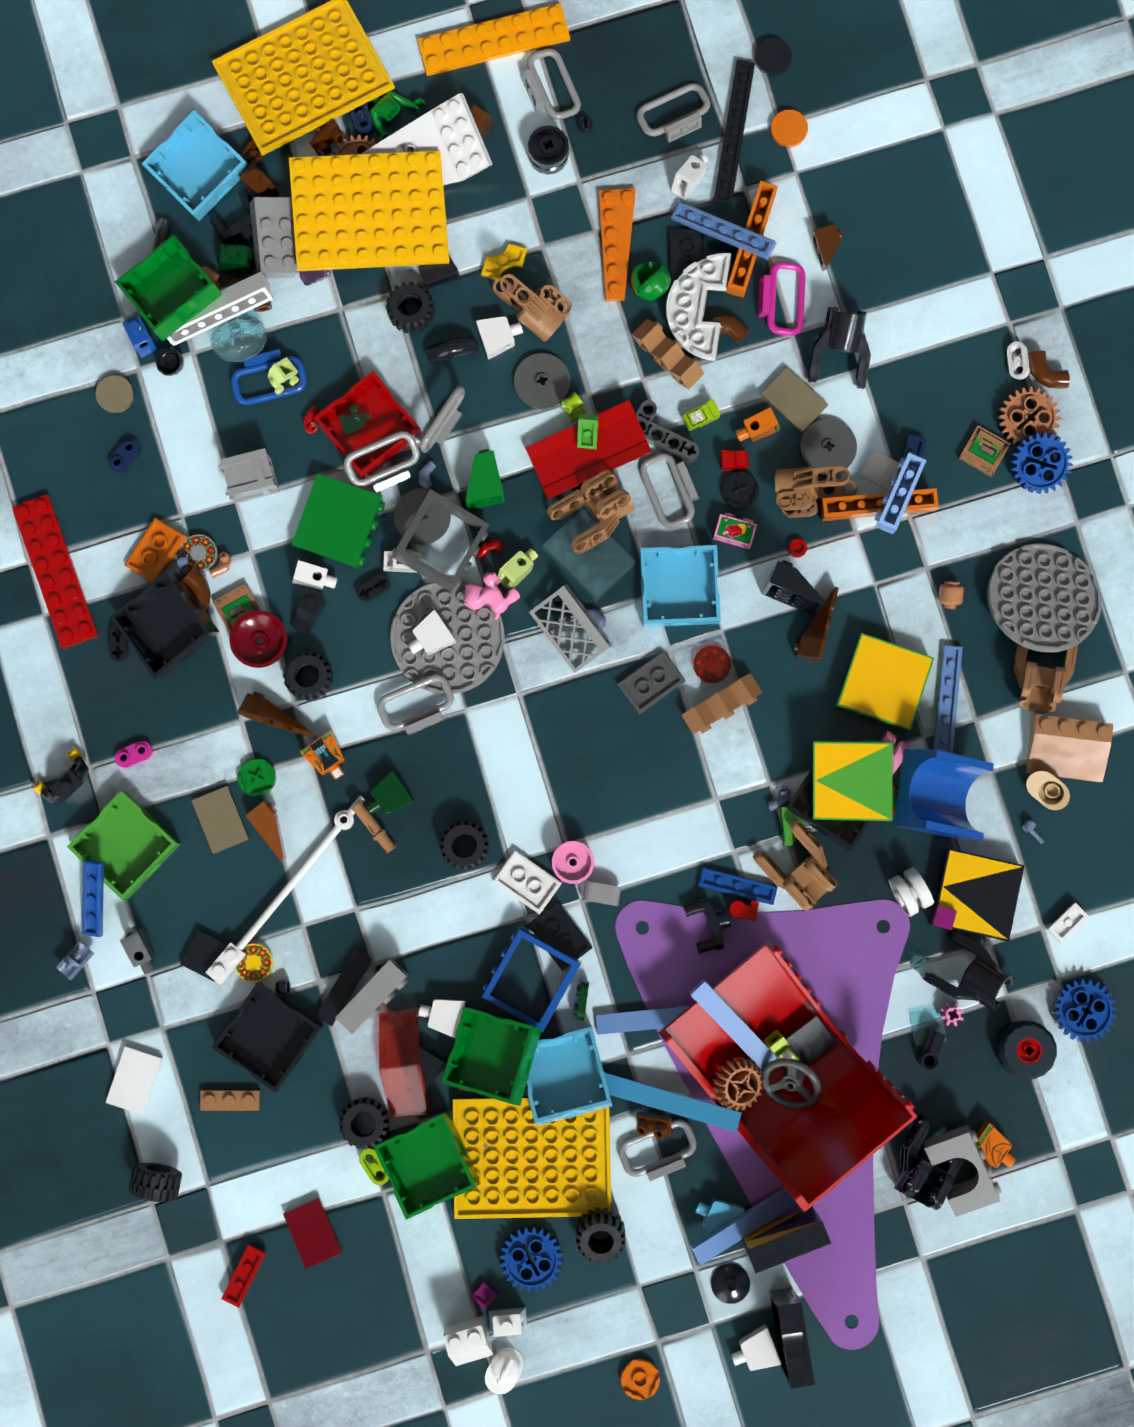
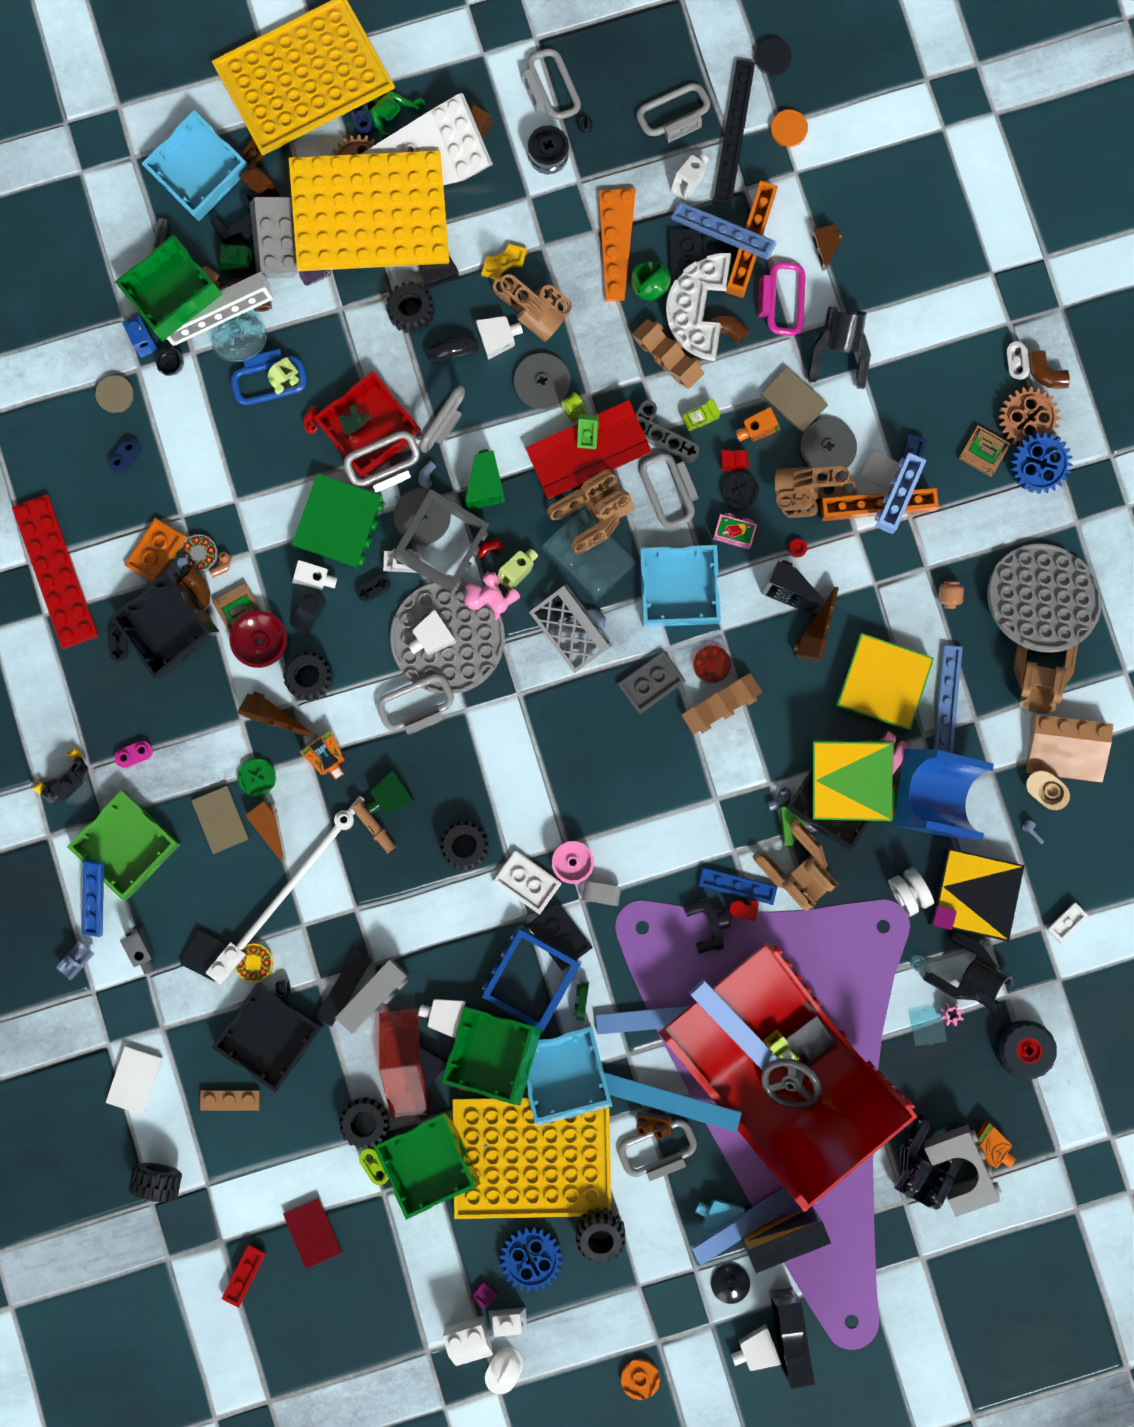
light grey container [218,448,280,504] -> none
reddish brown hips [309,120,345,156] -> none
light orange plate [417,3,570,76] -> none
nougat gear [712,1057,765,1111] -> none
black piece [916,1029,946,1070] -> none
blue gear [1052,979,1117,1043] -> none

